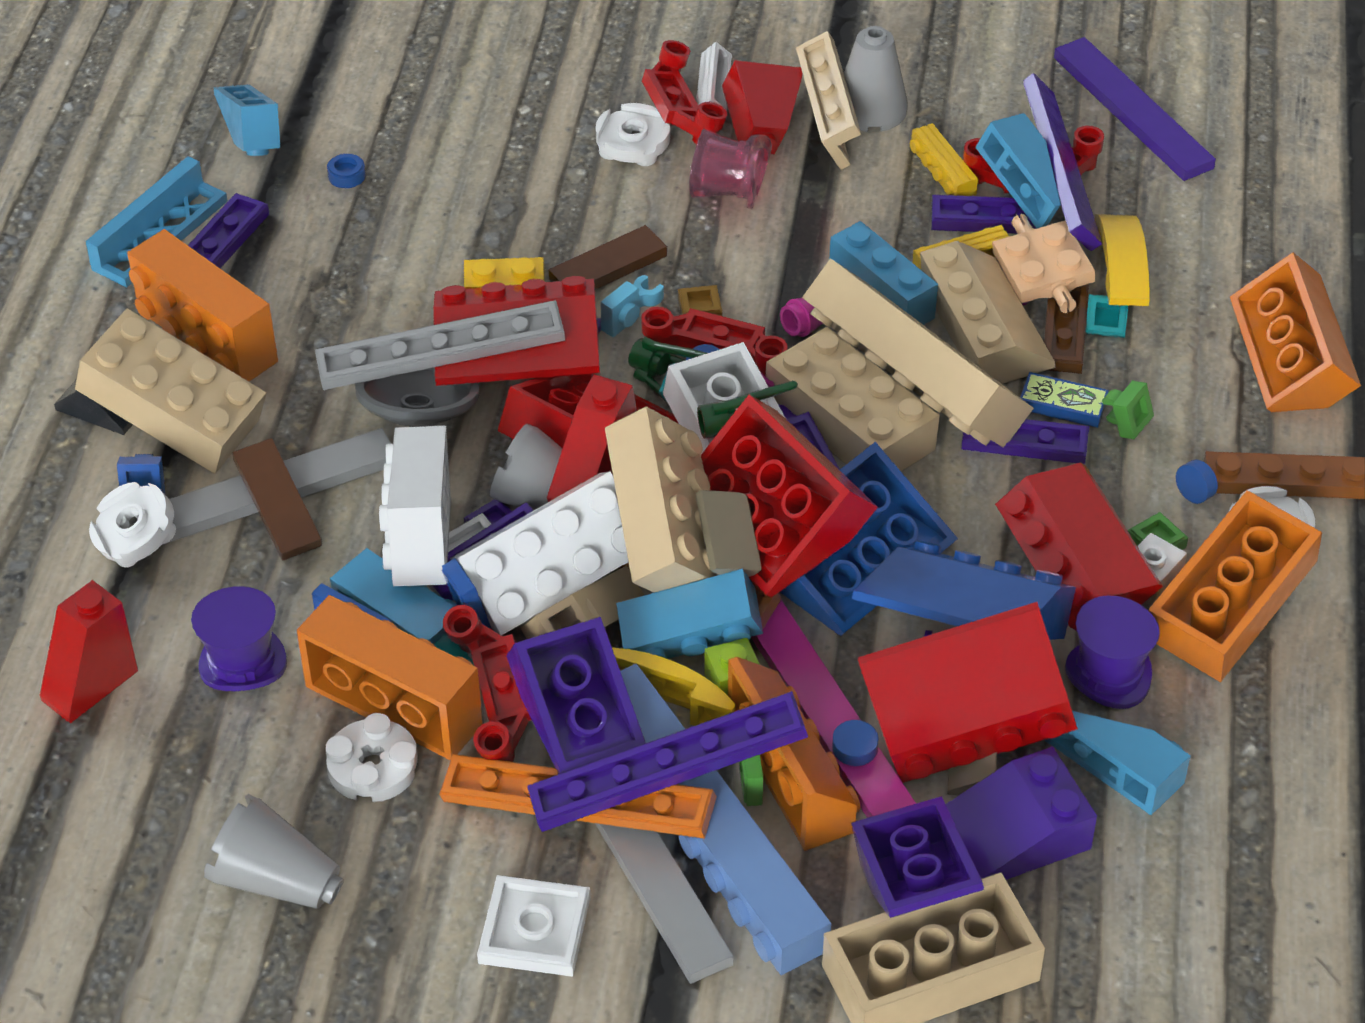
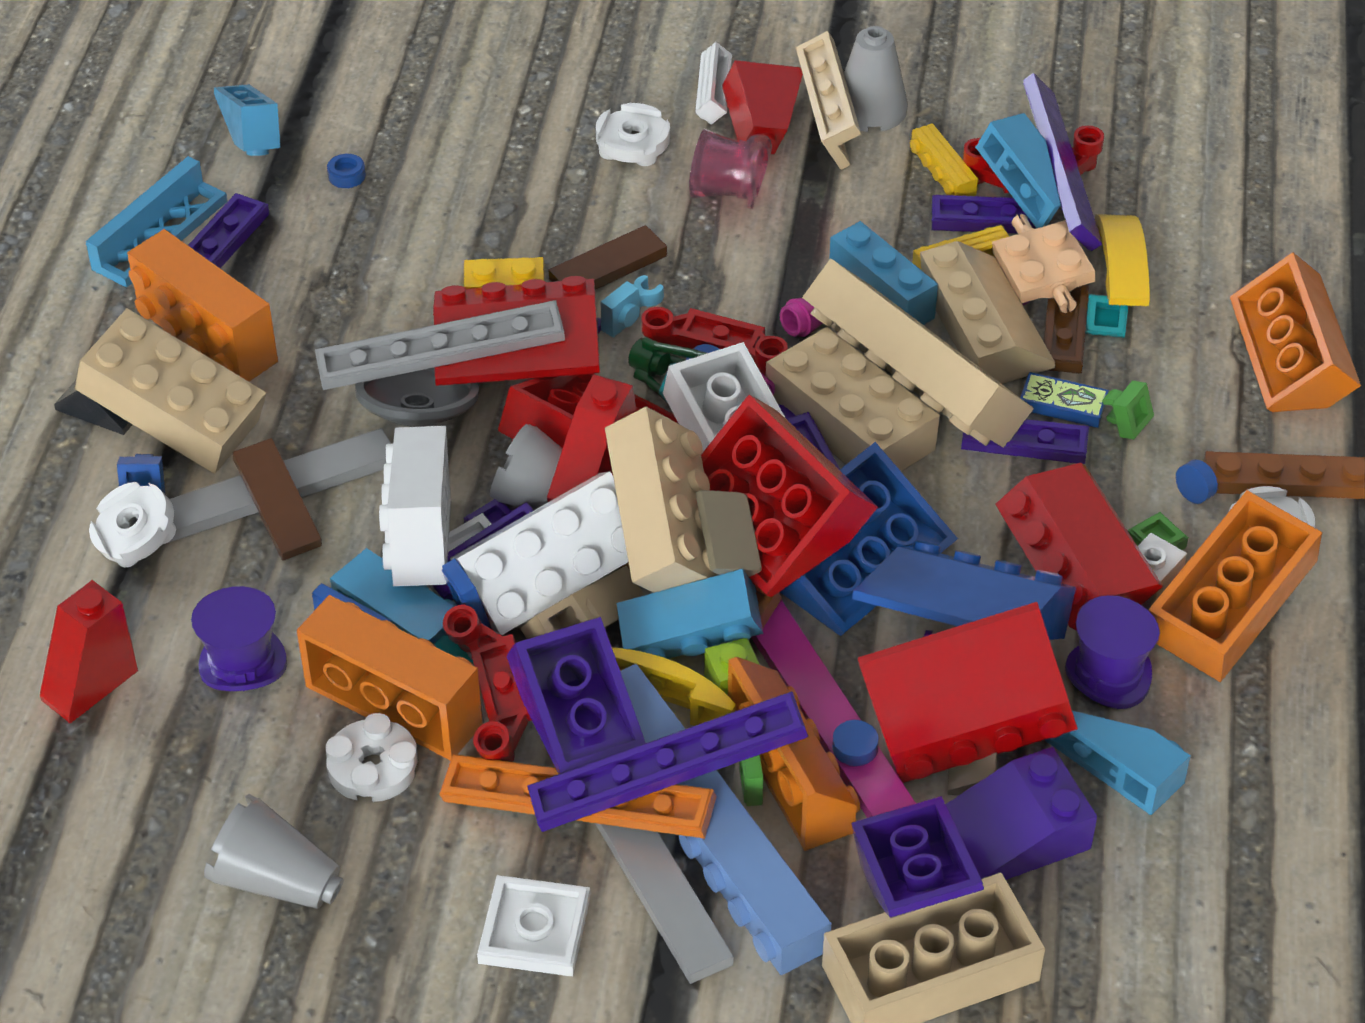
red plate [642,40,727,148] -> none
pearl gold tile [678,285,723,316] -> none
dark green plant [697,381,798,439] -> none
dark purple tile [1054,37,1216,181] -> none

